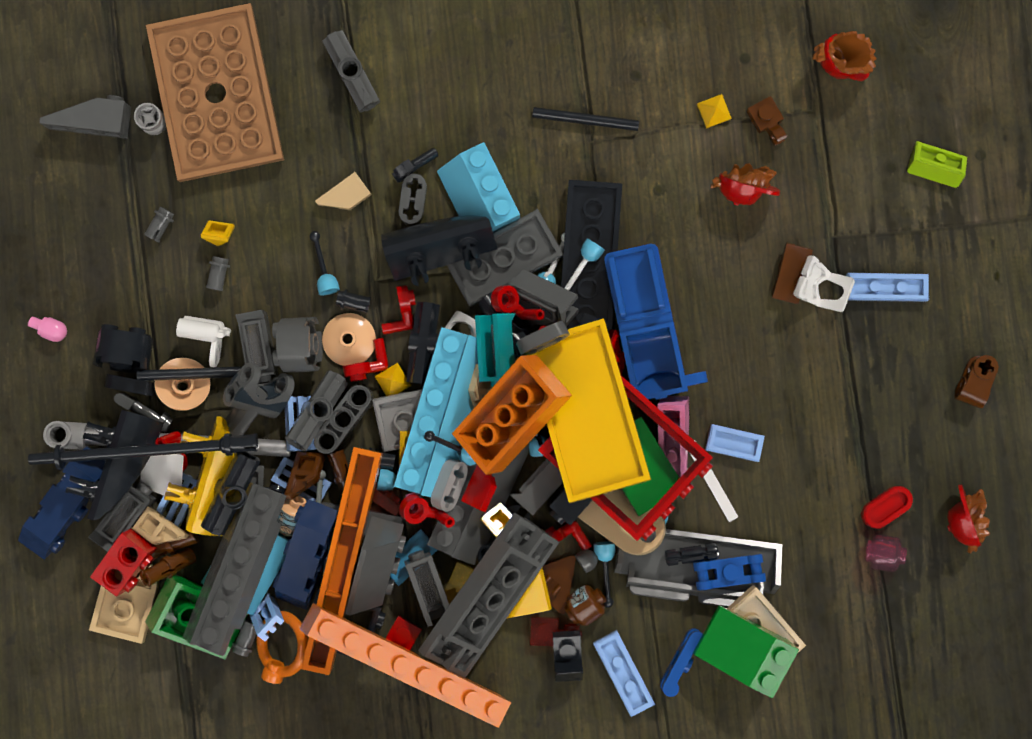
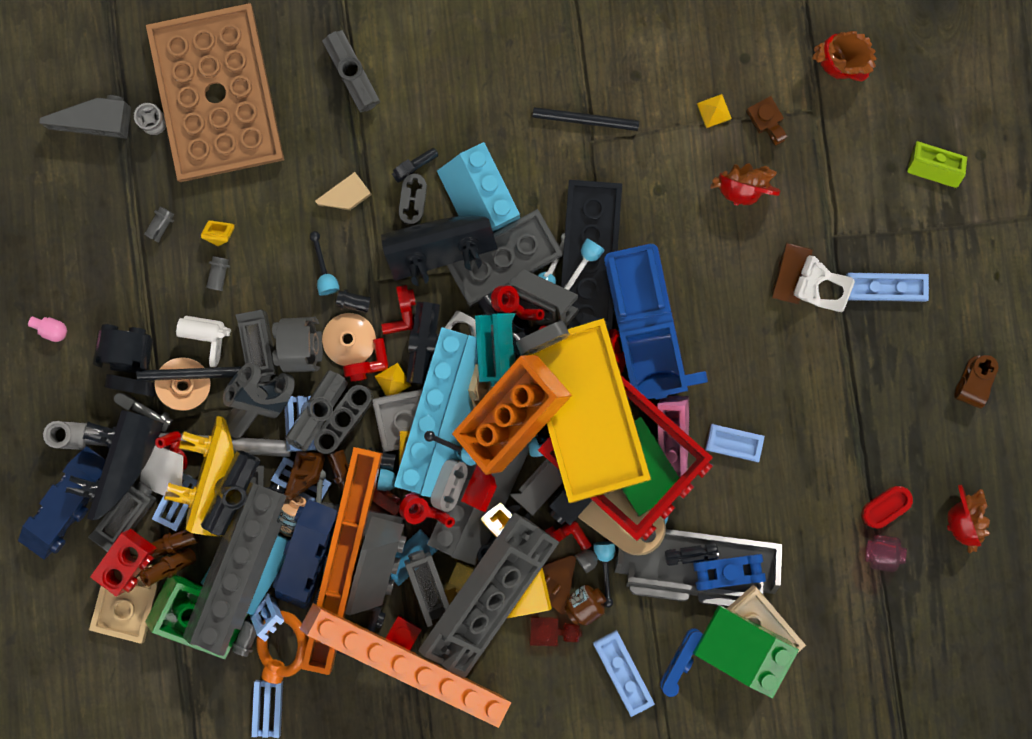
black bar [28,433,259,470] -> none
tan tile [132,506,189,545] -> none
black slope [552,630,583,682] -> none
white sticker [691,440,738,522] -> none
none -> light blue tile [251,680,283,738]

